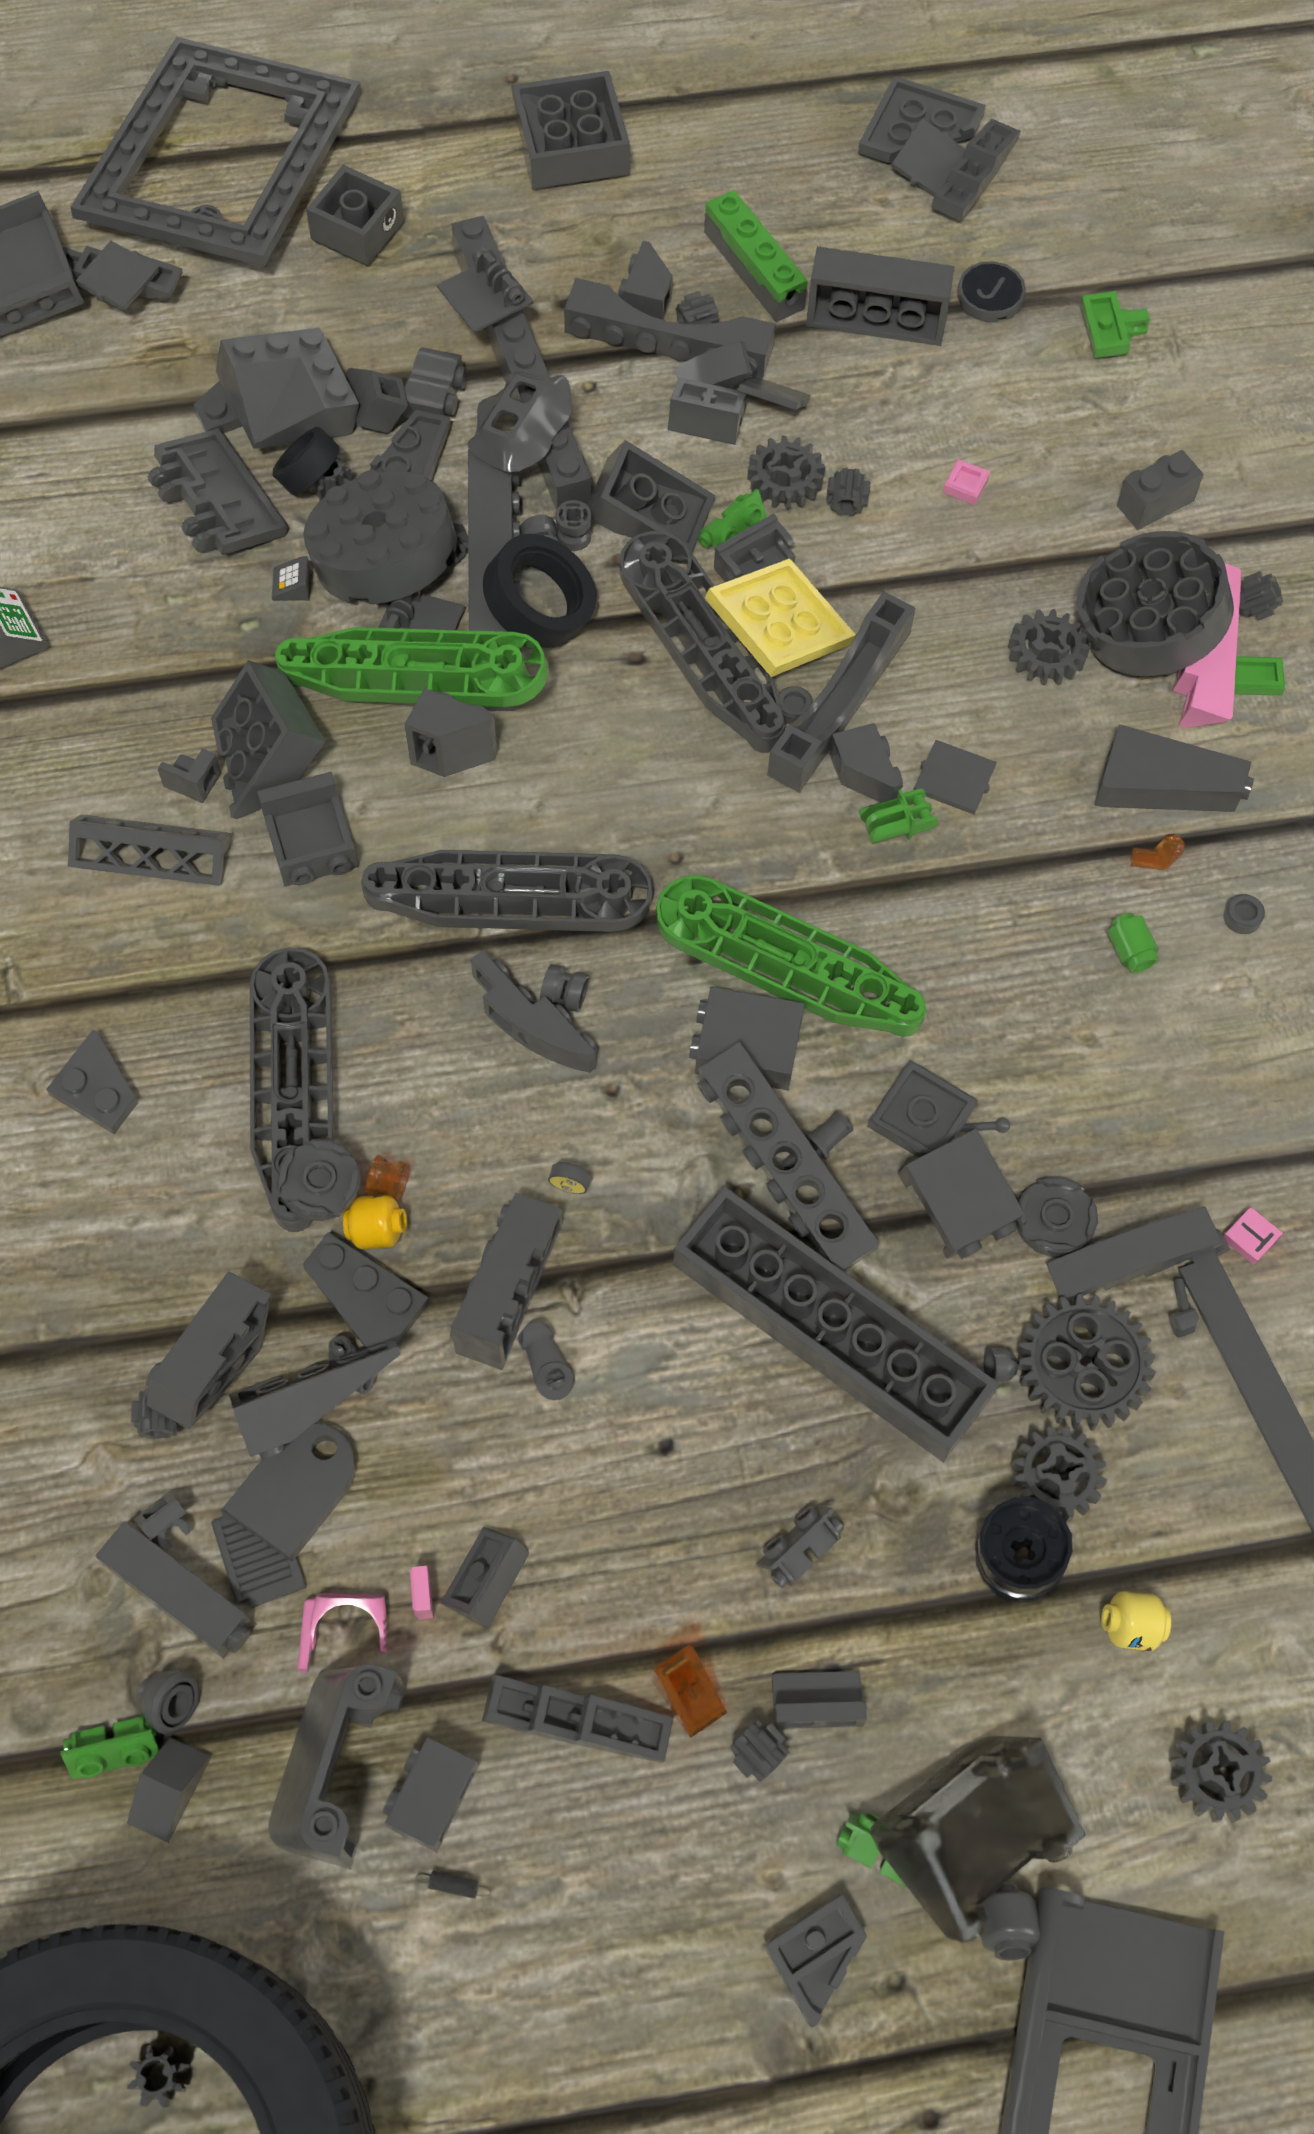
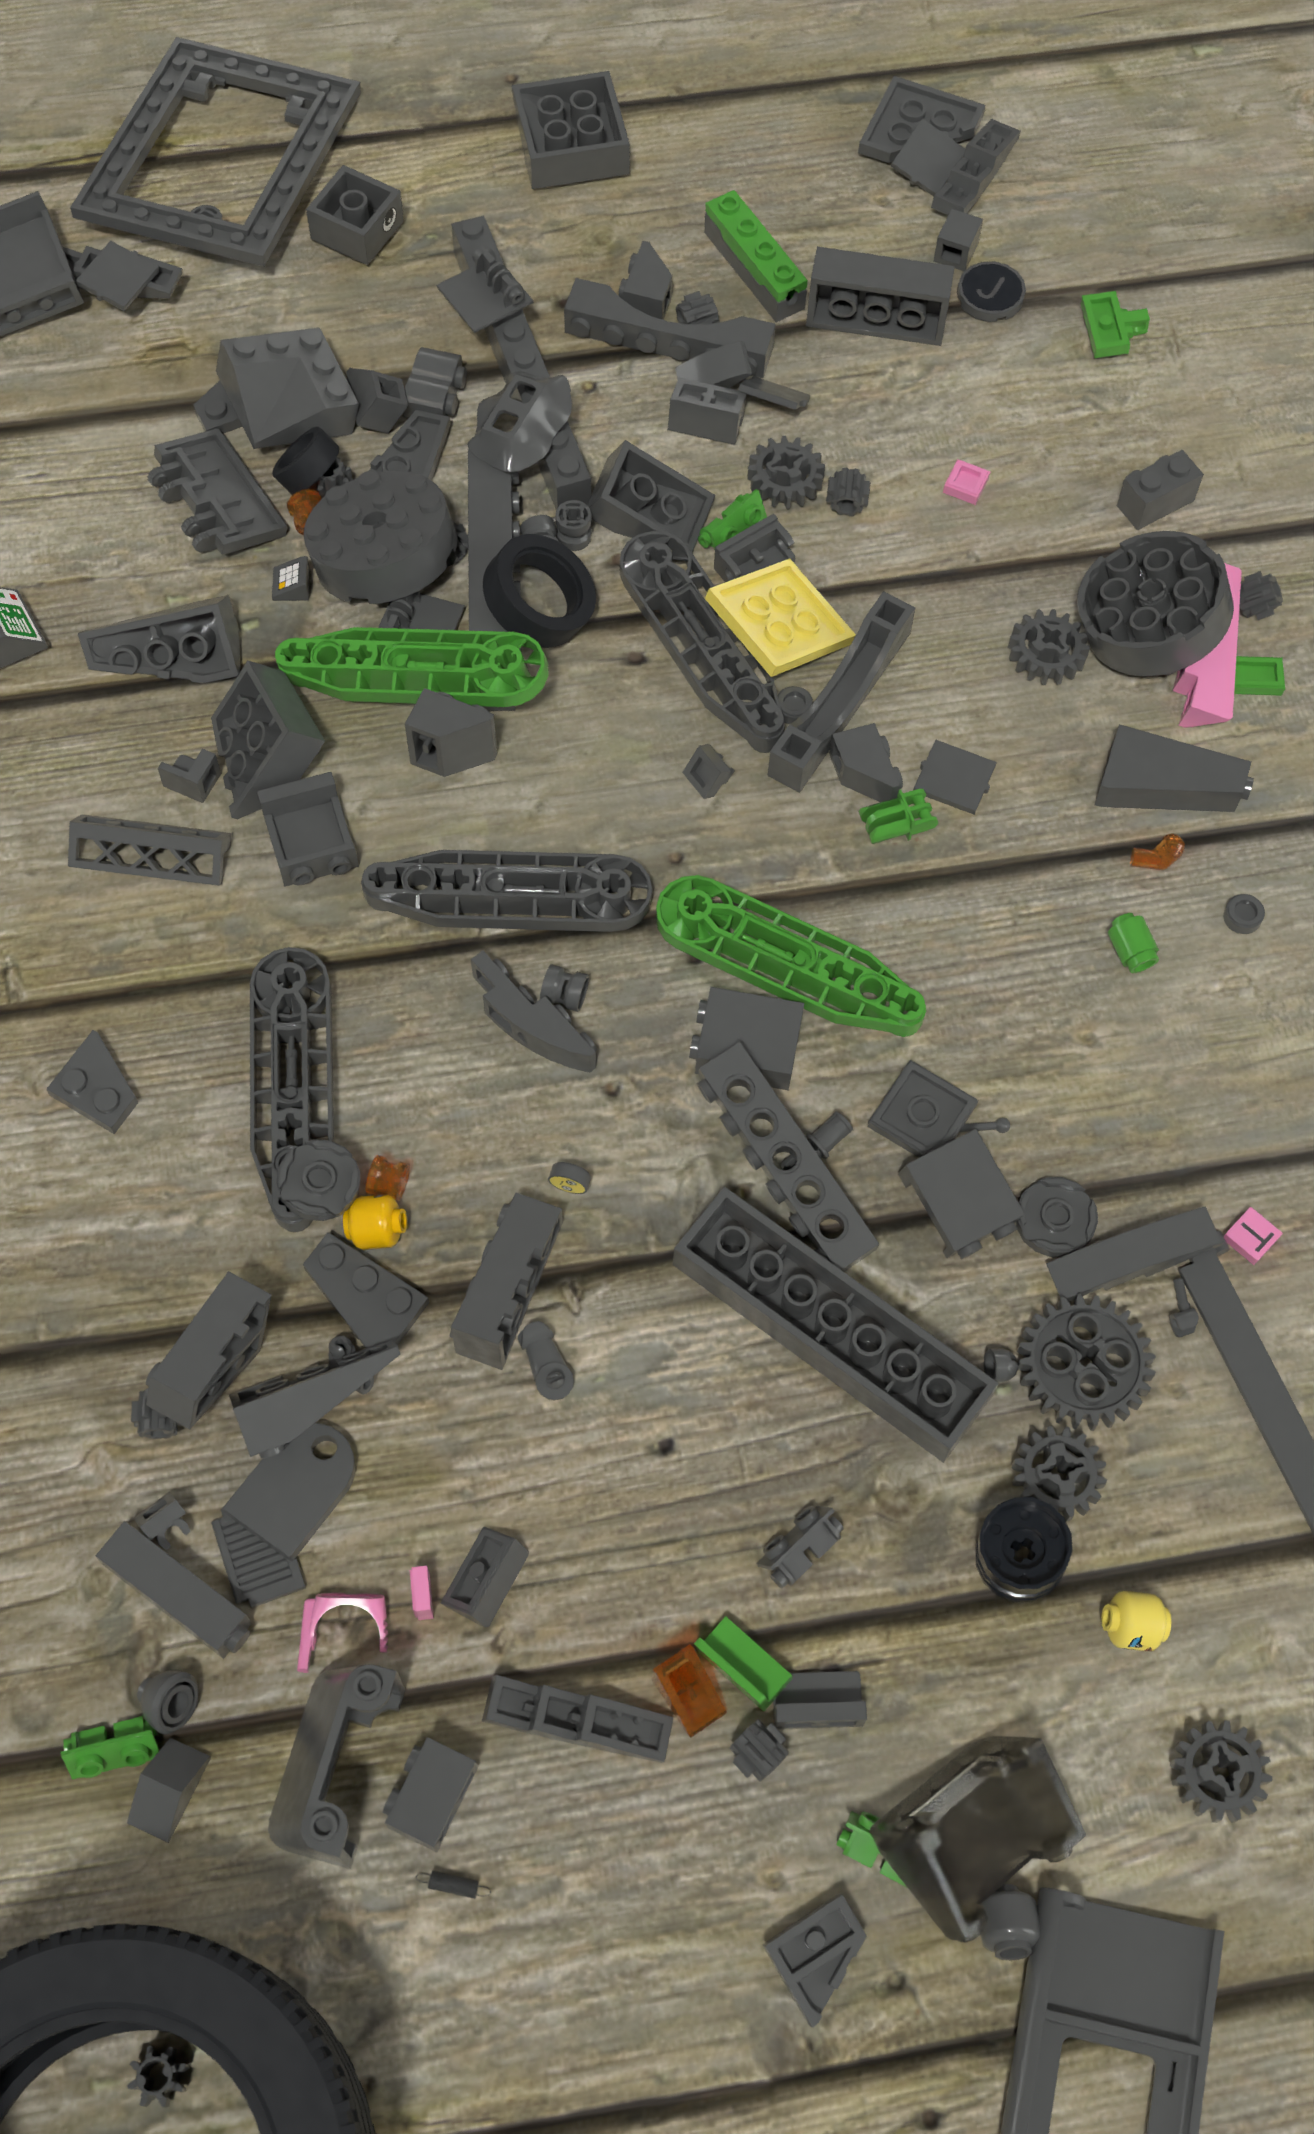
none -> dark grey wedge [78,595,240,683]
none -> clear orange wheel [287,489,322,535]
none -> dark grey tile [682,744,735,799]
none -> bright green panel [694,1616,793,1712]
none -> dark grey brick [934,209,983,271]

